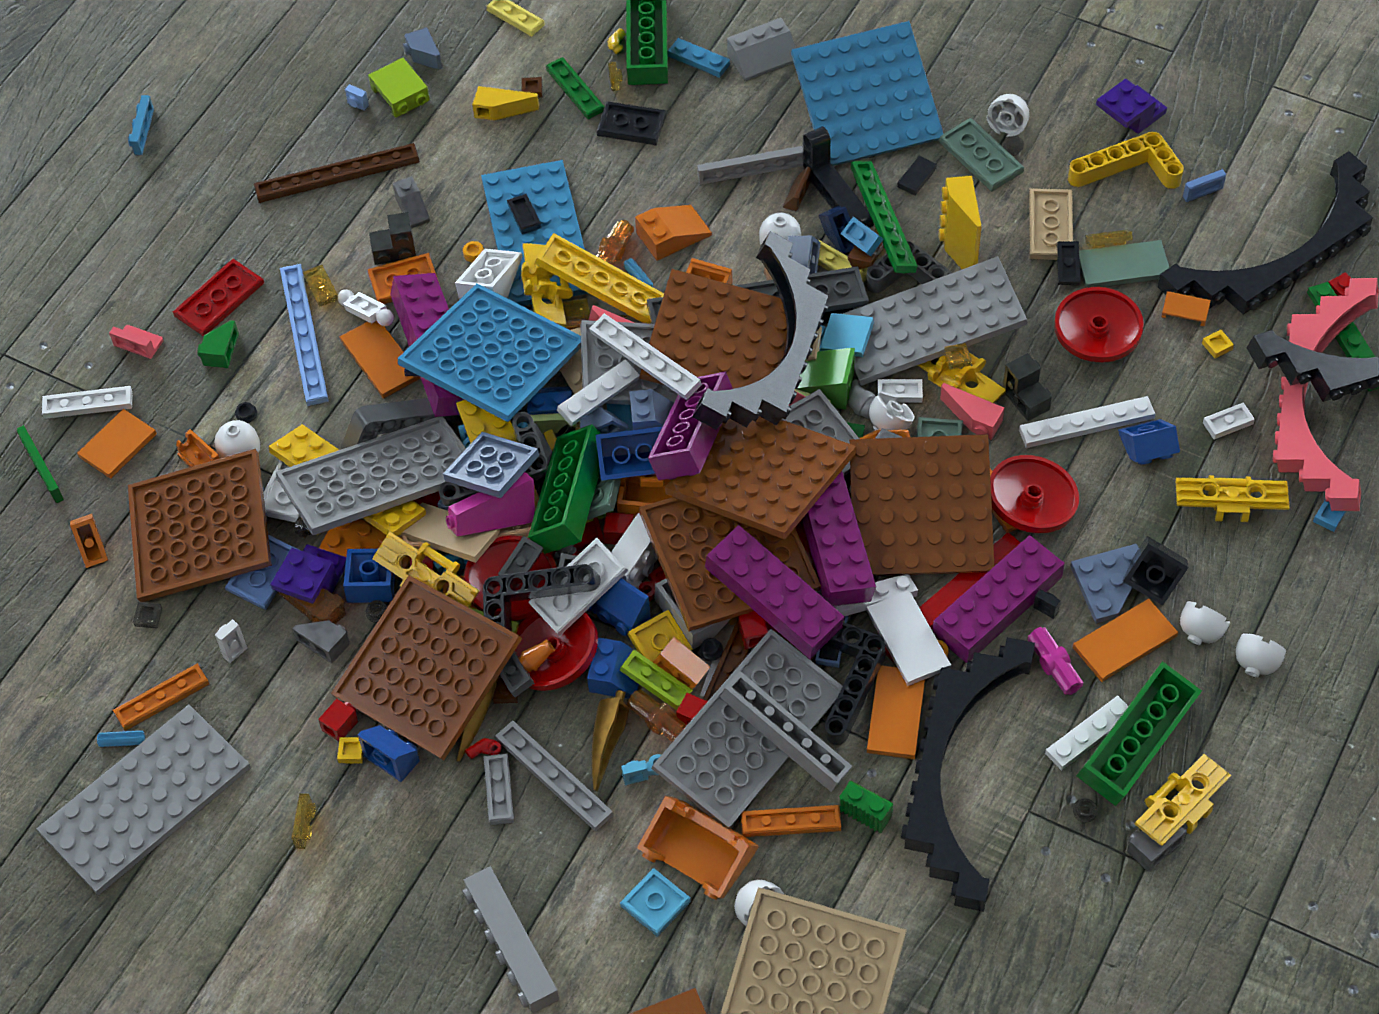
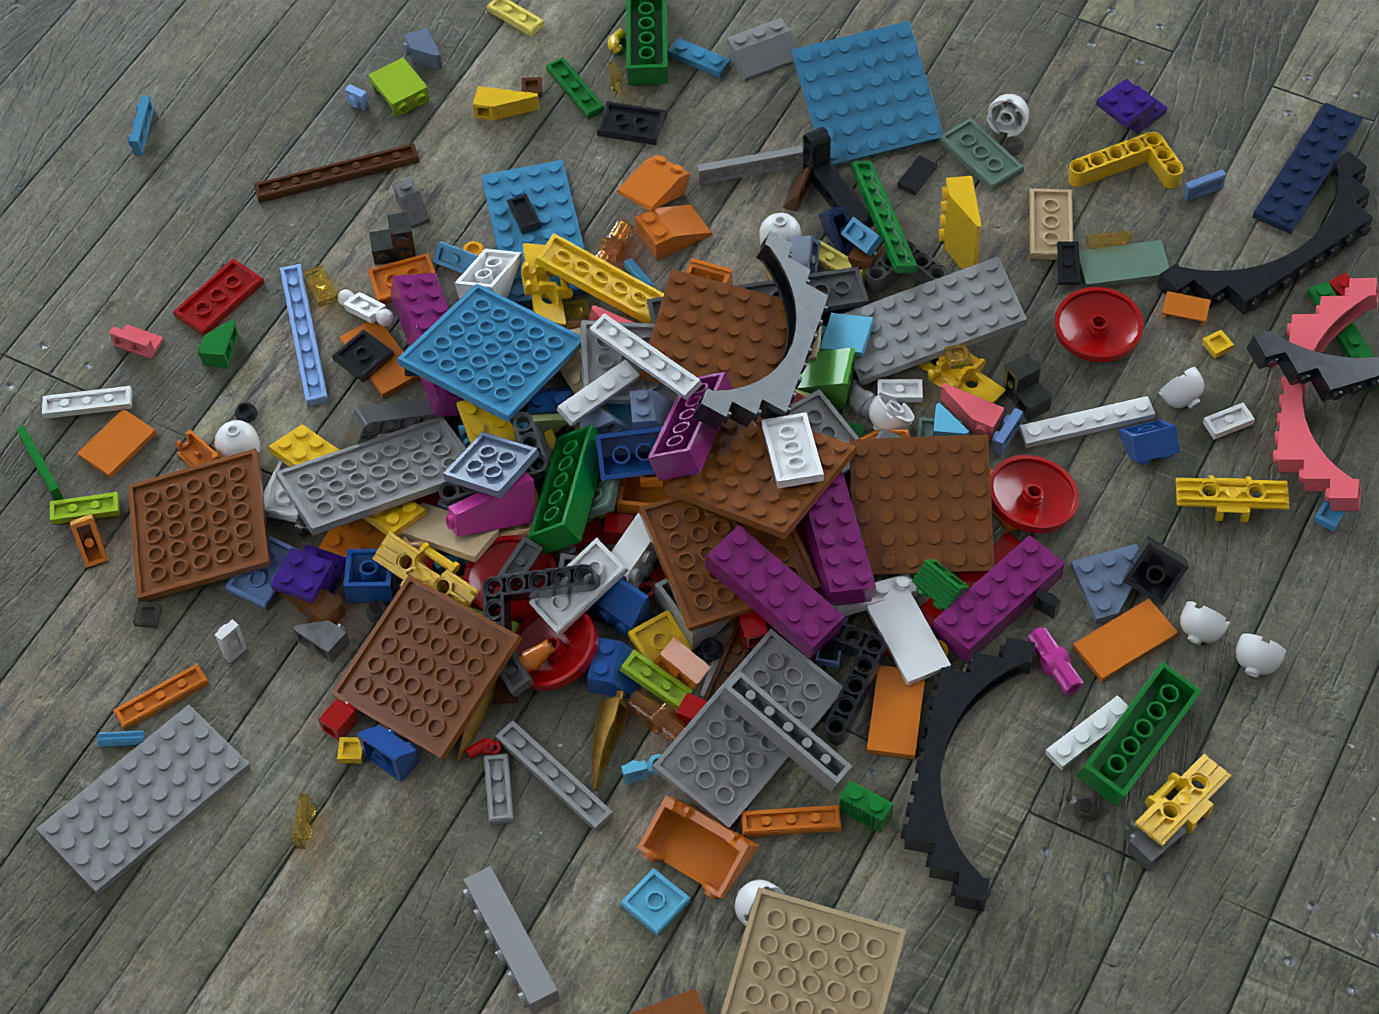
none -> lime plate [50,492,120,525]
none -> black tile [332,329,395,383]
none -> dark azure plate [433,242,479,273]
none -> orange slope [616,155,690,211]
none -> white plate [761,413,824,488]
none -> green brick [912,559,969,611]
none -> medium azure slope [933,402,969,436]
none -> medium blue plate [992,408,1023,456]
none -> white cylinder [1158,367,1205,409]
none -> dark blue plate [1252,102,1364,234]

